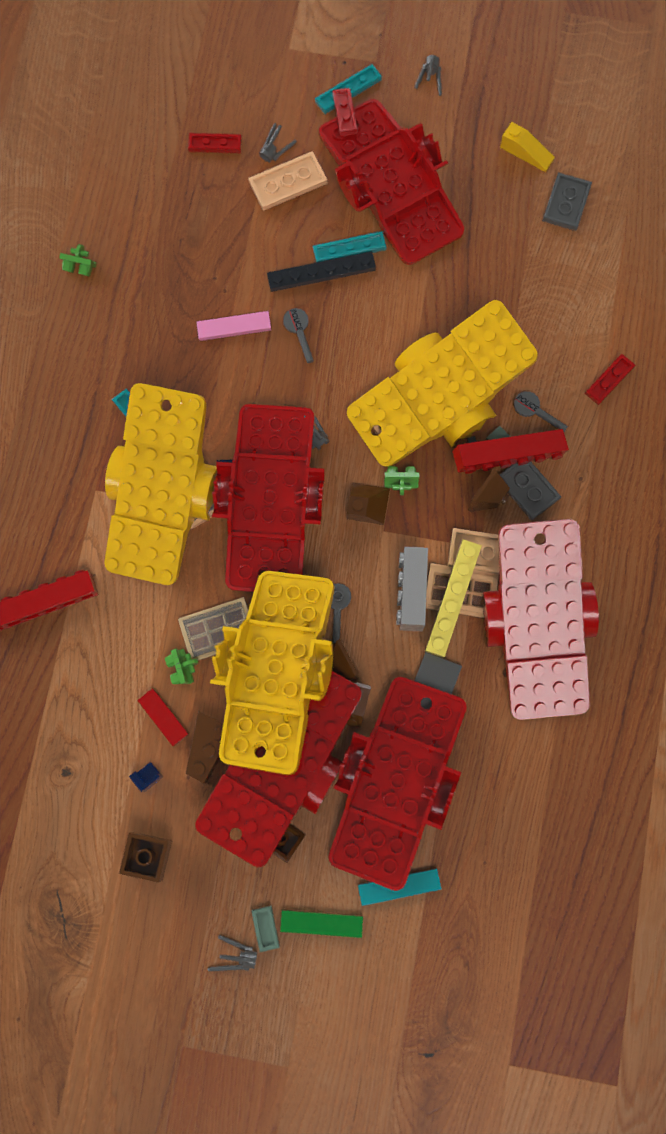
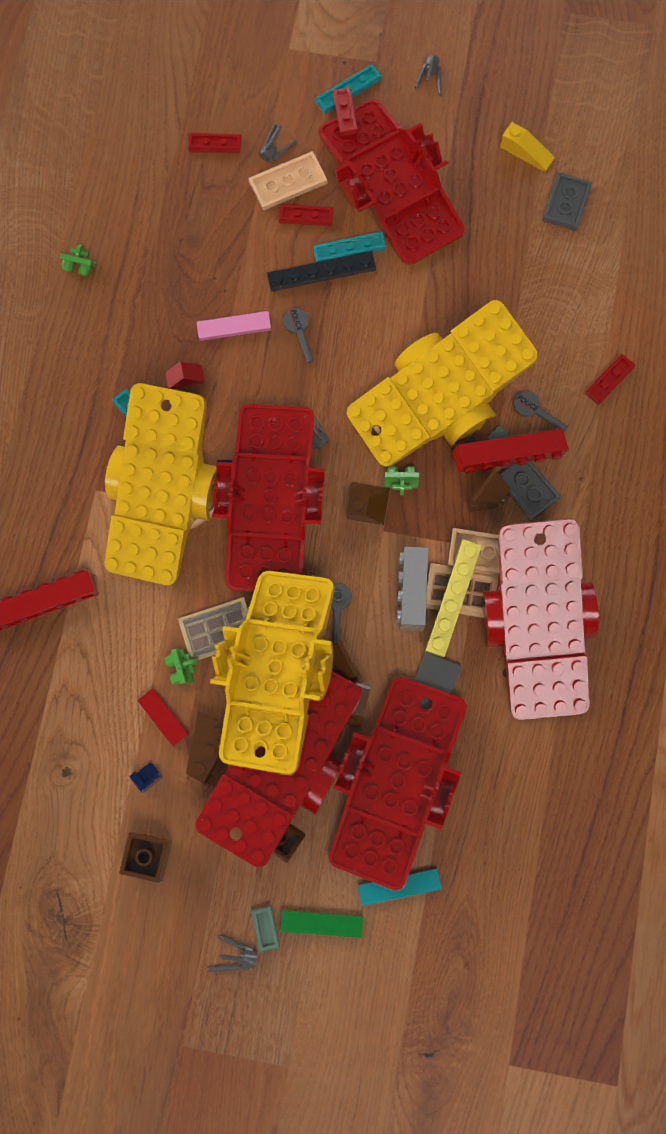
none -> red slope [165,361,205,390]
none -> red tile [279,204,333,226]

